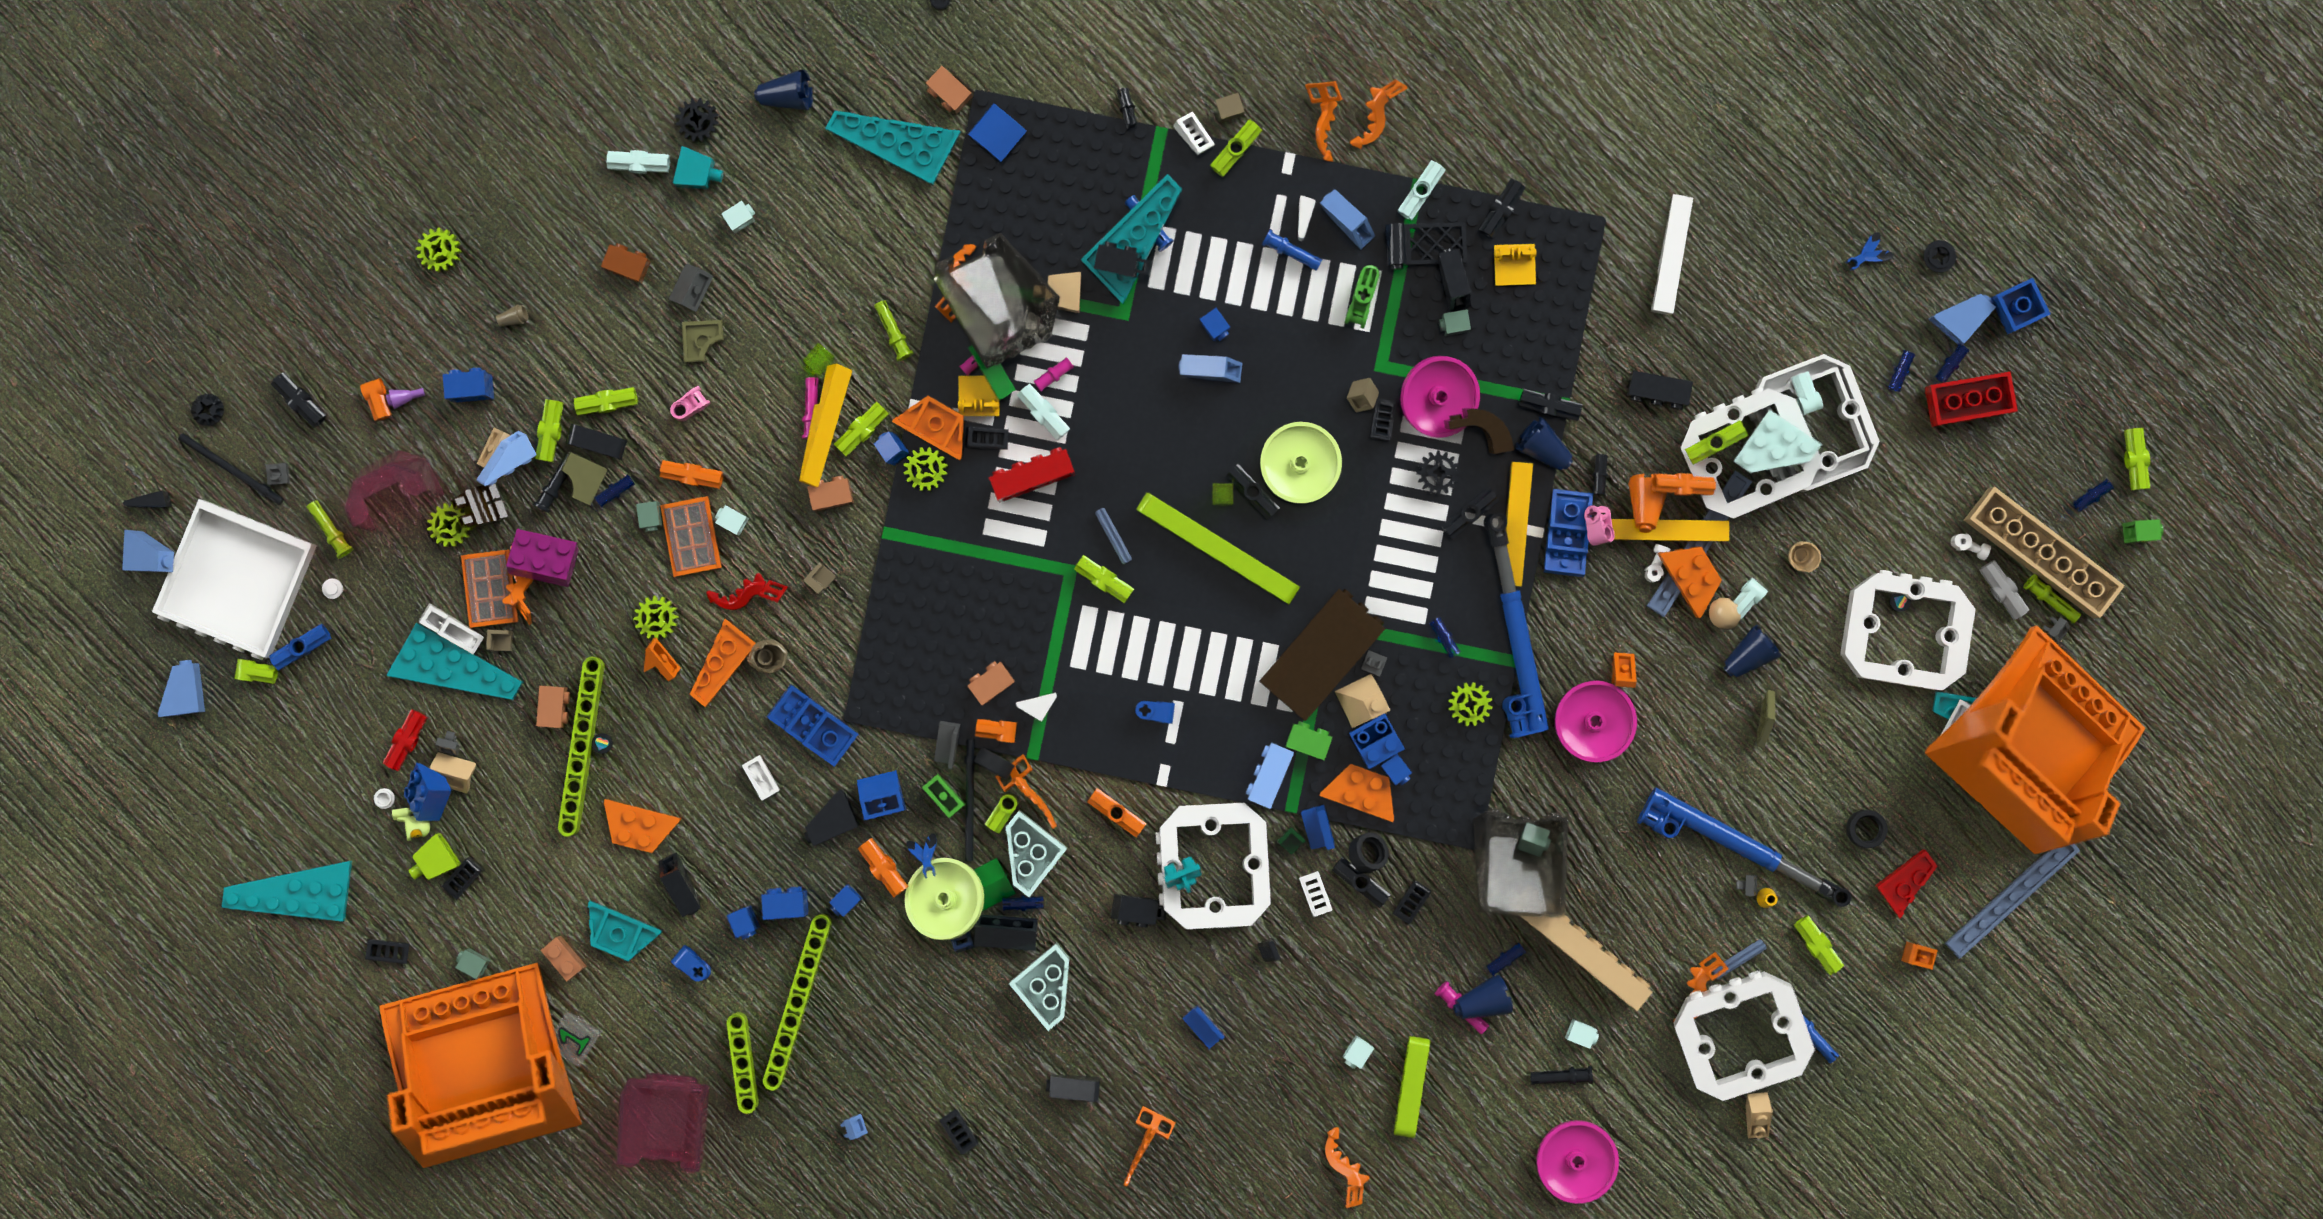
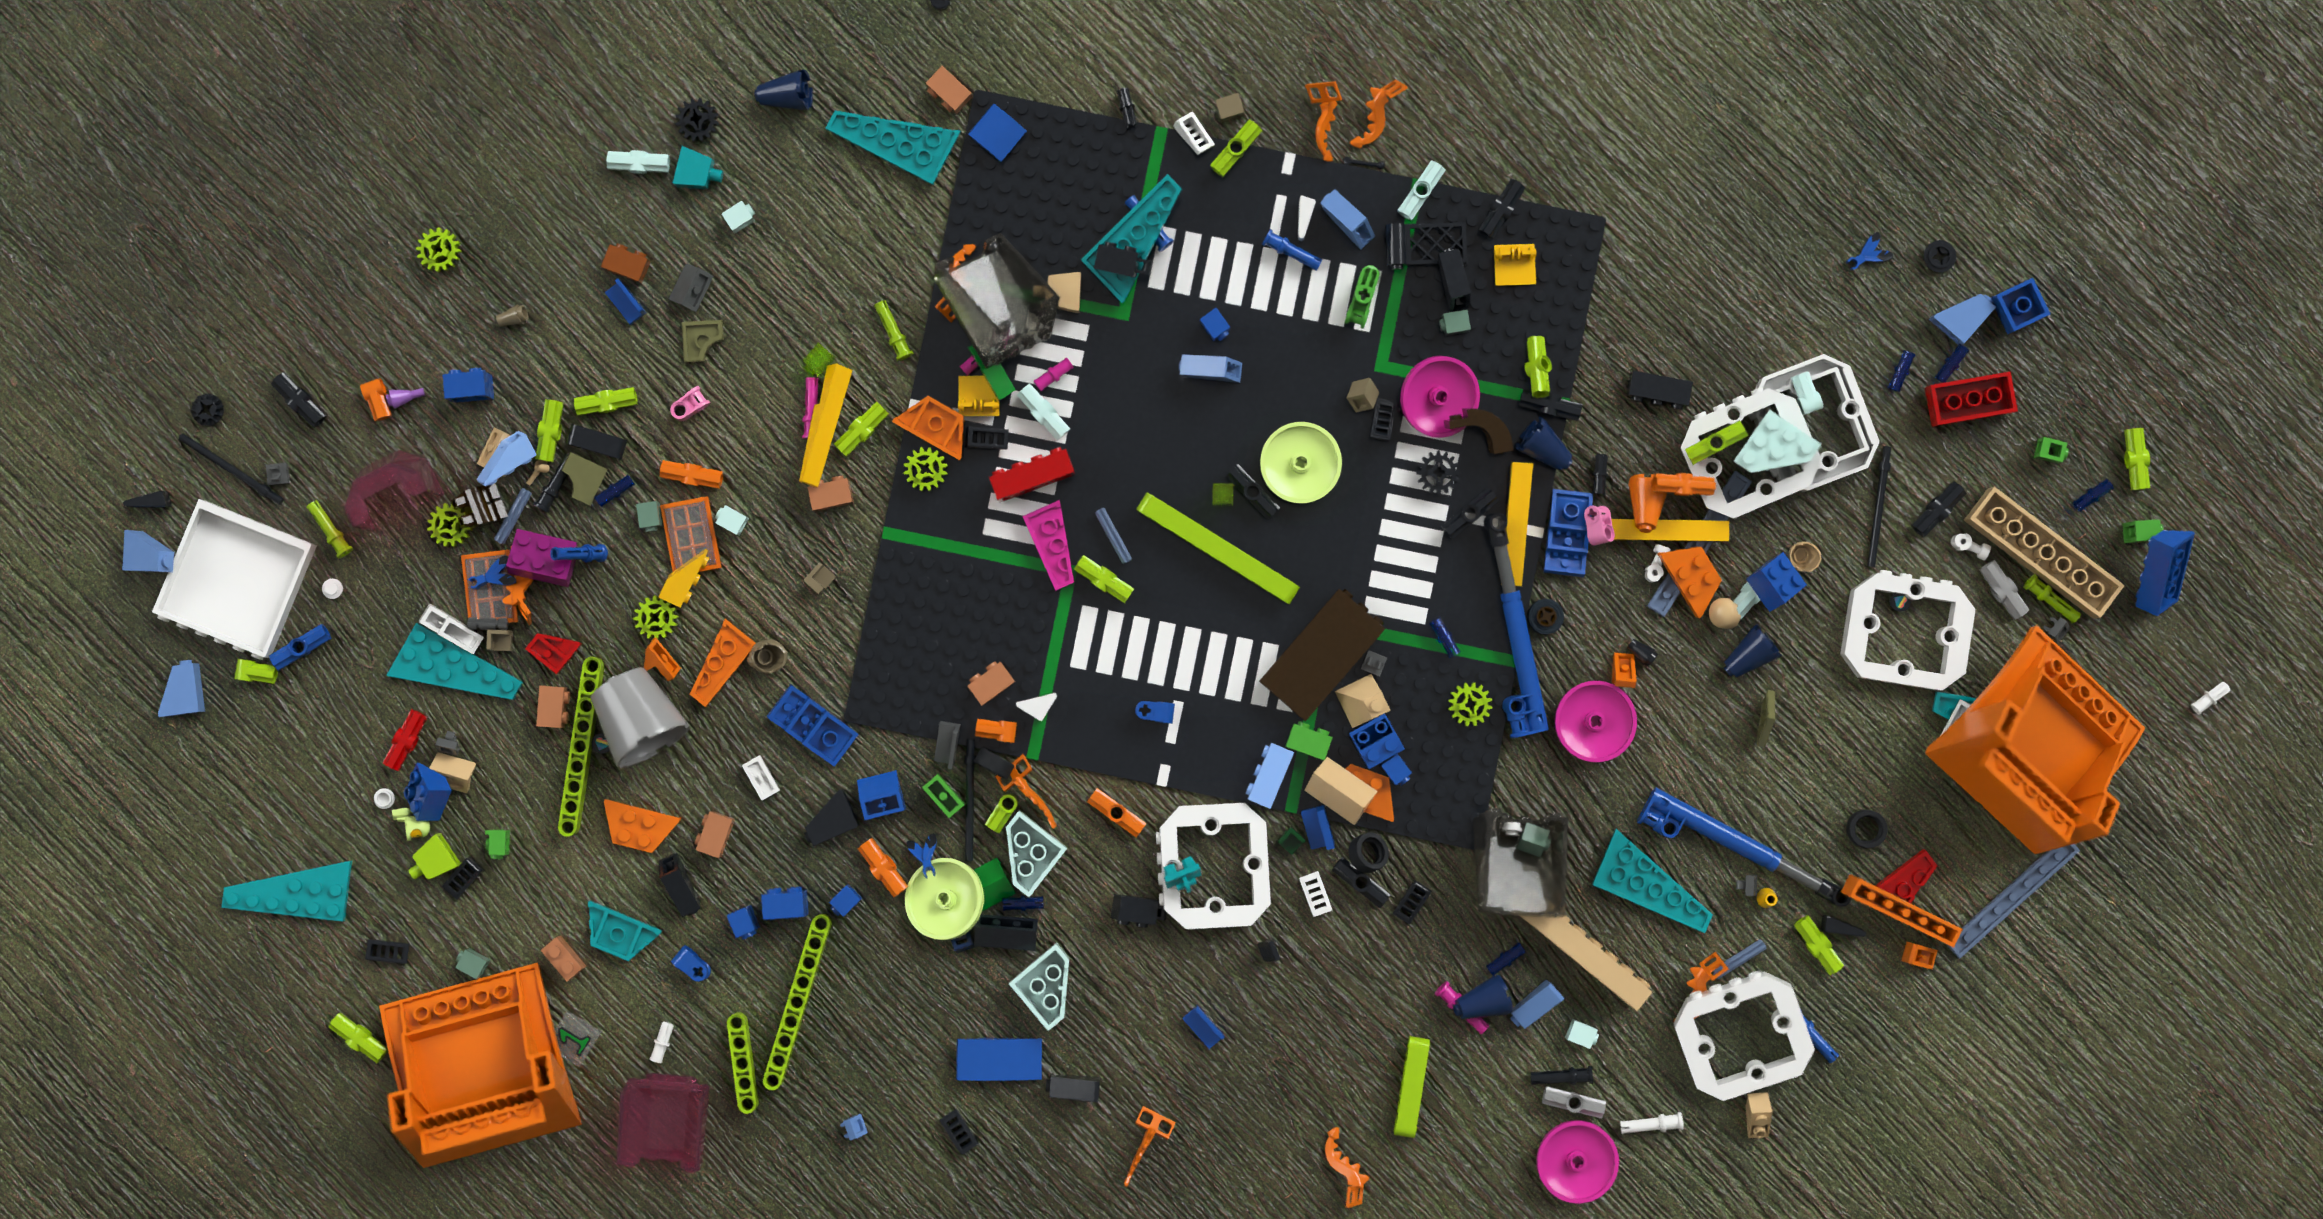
red piece [706,573,788,610] -> none
brick [874,431,909,466] -> none
light aqua brick [1343,1035,1374,1069] -> none
white slope [1651,194,1693,316] -> none
none -> lime piece [328,1013,388,1063]
none -> dark grey axle [467,617,508,630]
none -> blue piece [468,556,516,590]
none -> bright green brick [485,830,510,859]
none -> sand blue axle [494,488,531,544]
none -> red wing [525,633,582,674]
none -> tan hand [526,460,550,485]
none -> blue pin [550,544,608,562]
none -> light grey cone [590,668,690,768]
none -> blue panel [605,278,647,325]
none -> white axle [650,1022,674,1063]
none -> yellow slope [658,549,710,608]
none -> nougat brick [695,811,735,858]
none -> blue slope [956,1038,1042,1081]
none -> dark pink wing [1023,500,1074,591]
none -> tan slope [1304,757,1378,825]
none -> black hinge [1343,157,1385,169]
none -> white plate [1502,822,1522,836]
none -> medium blue slope [1510,980,1564,1029]
none -> lime piece [1525,336,1552,398]
none -> black wheel [1527,599,1564,635]
none -> light grey piece [1542,1086,1606,1119]
none -> teal wing [1591,828,1713,933]
none -> white pin [1620,1112,1684,1134]
none -> black cone [1627,639,1658,667]
none -> blue brick [1746,552,1807,612]
none -> black slope [1821,915,1866,937]
none -> orange brick [1841,874,1963,947]
none -> black bar [1867,446,1891,567]
none -> black piece [1911,481,1967,537]
none -> bright green brick [2034,437,2068,464]
none -> blue slope [2135,530,2195,616]
none -> white axle [2191,682,2230,715]

